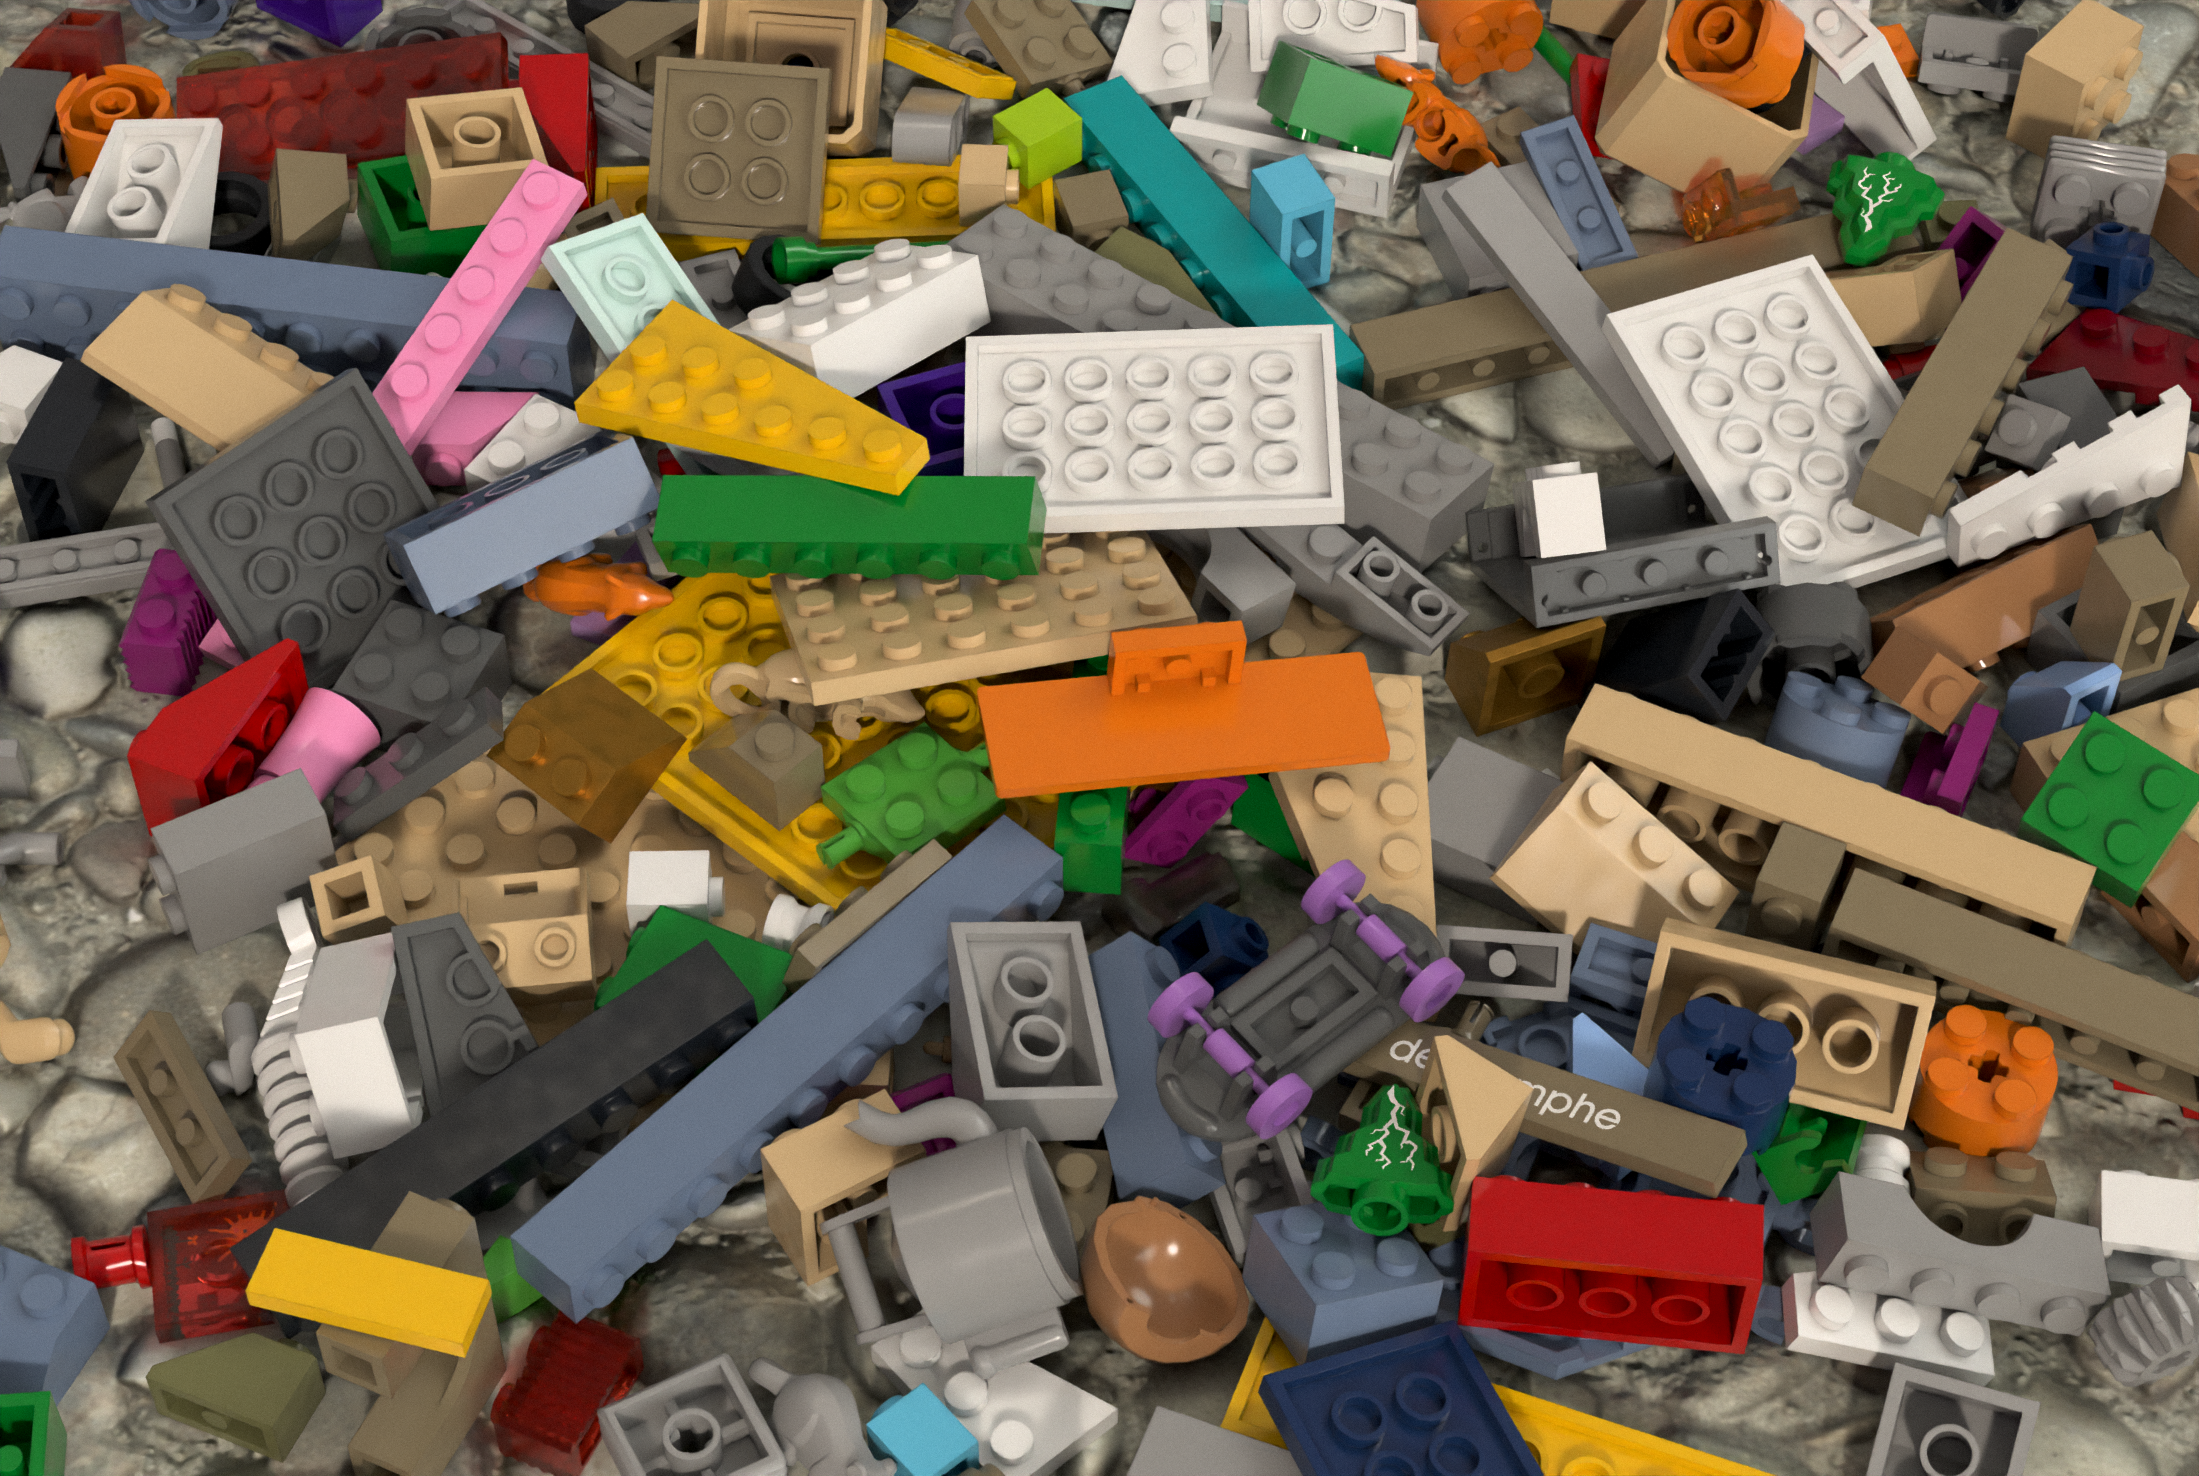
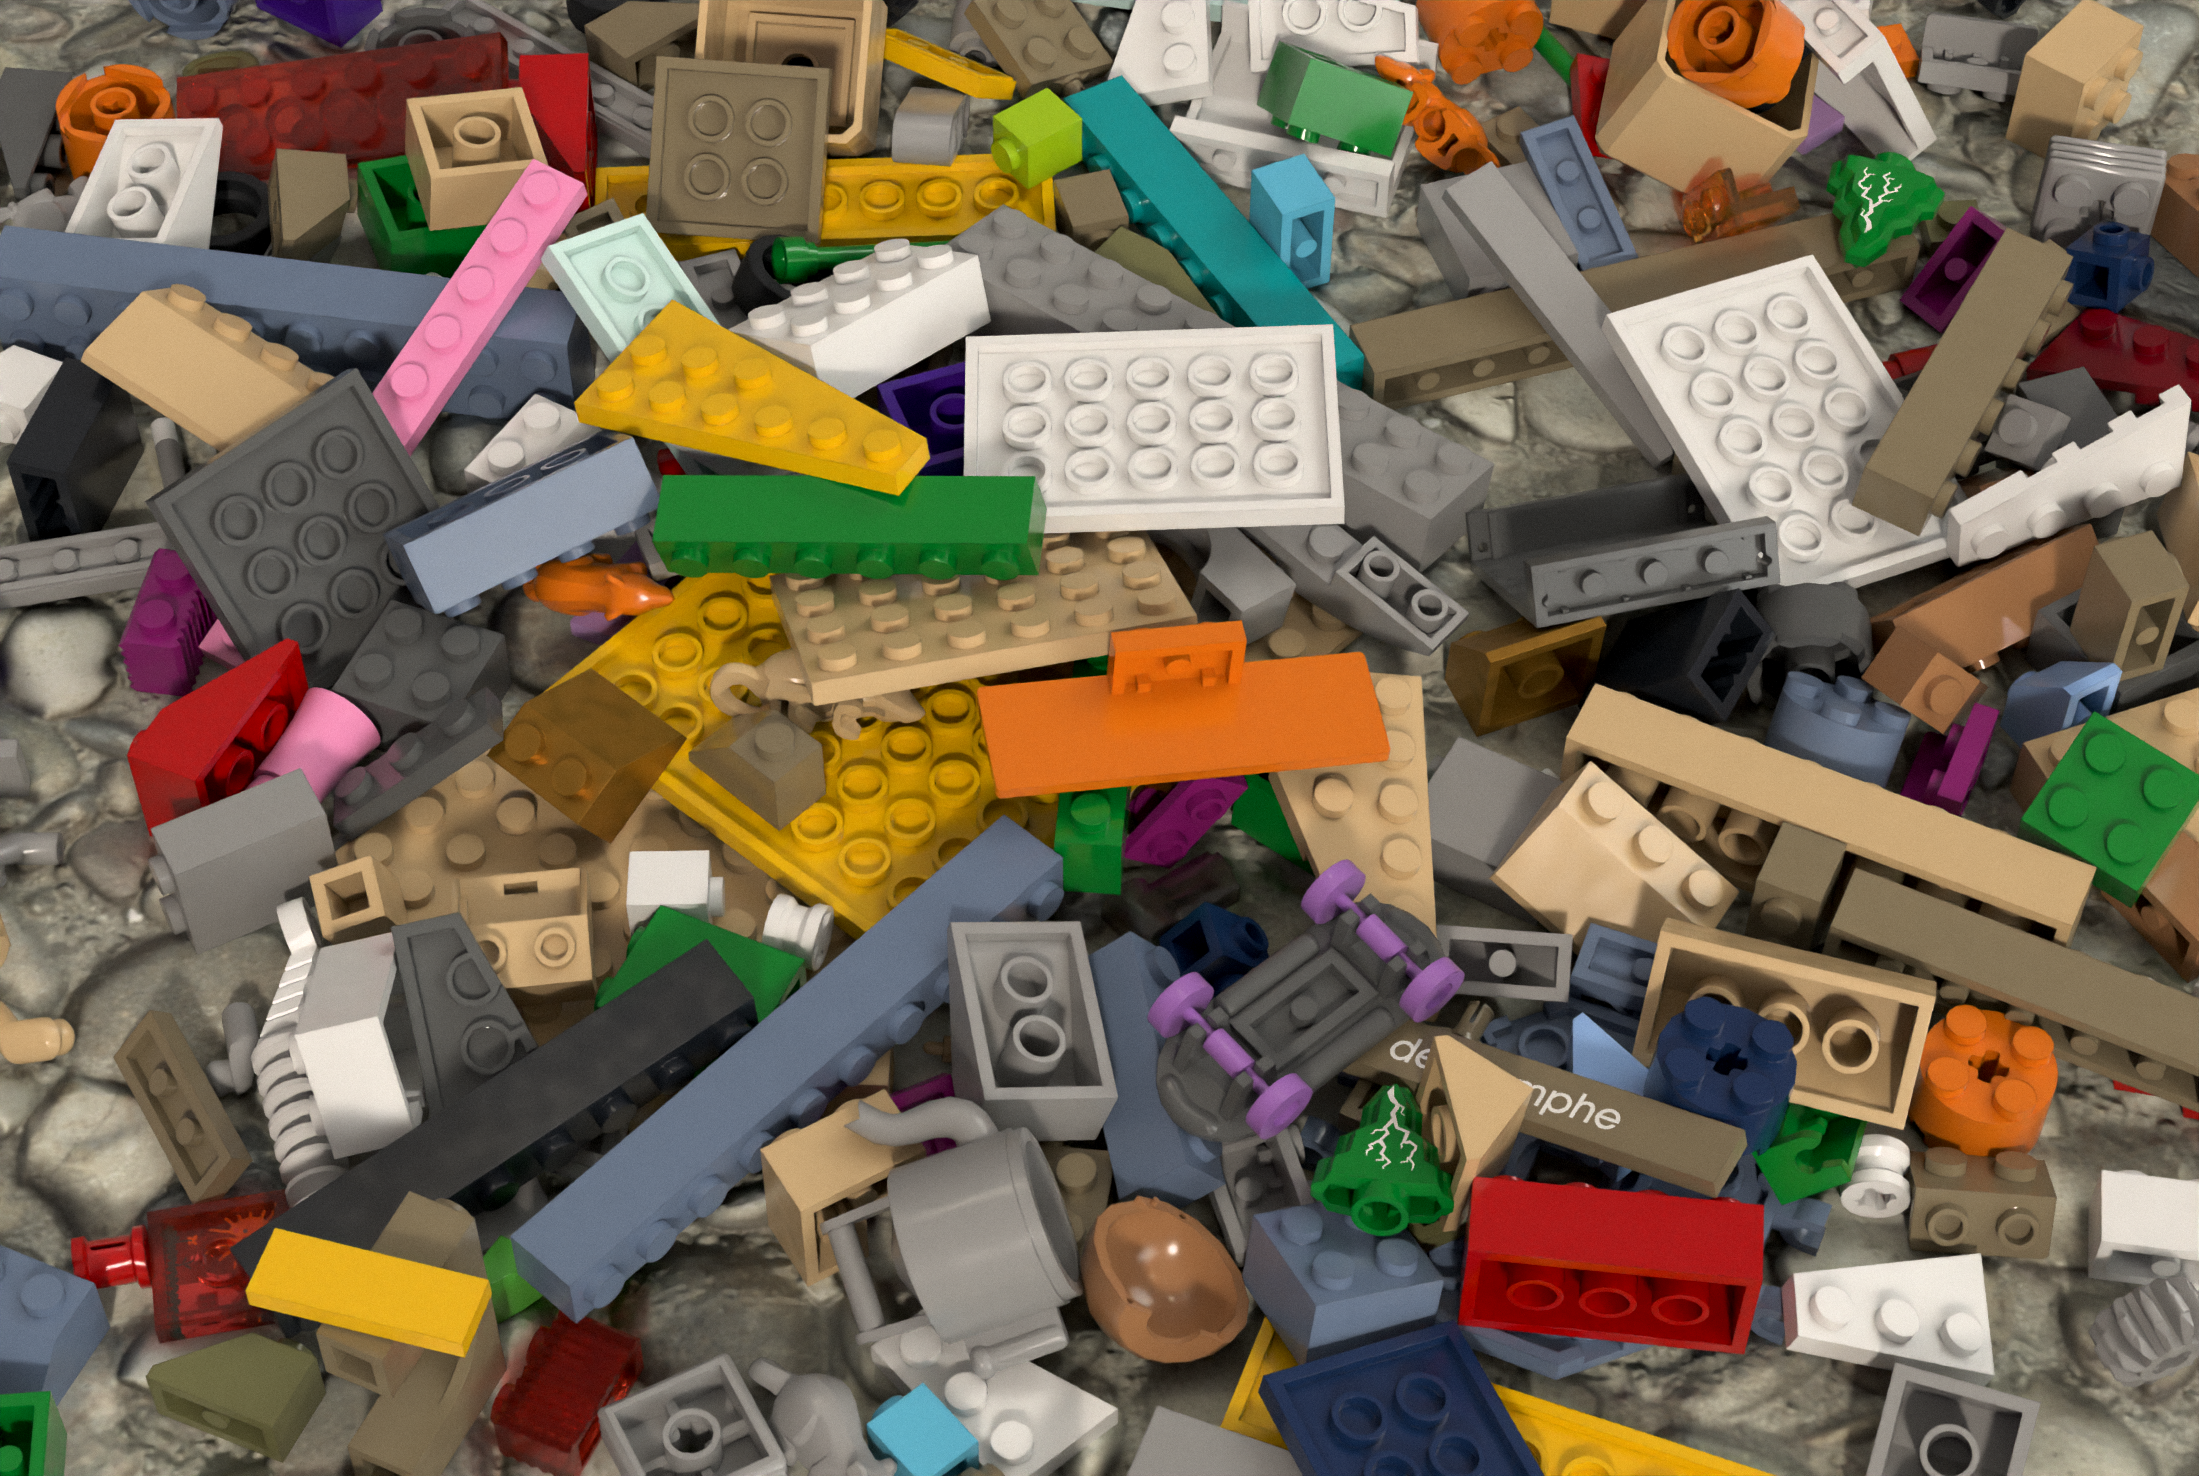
clear red slope [0,8,127,80] -> none
bright pink slope [412,391,539,486] -> none
dark tan plate [782,839,953,994] -> none
bright green plate [816,722,1006,869] -> none
tan plate [958,144,1019,226] -> none
white arch [1512,461,1606,558] -> none
light grey arch [1809,1171,2111,1336] -> none
tan brick [1824,249,1962,354] -> none

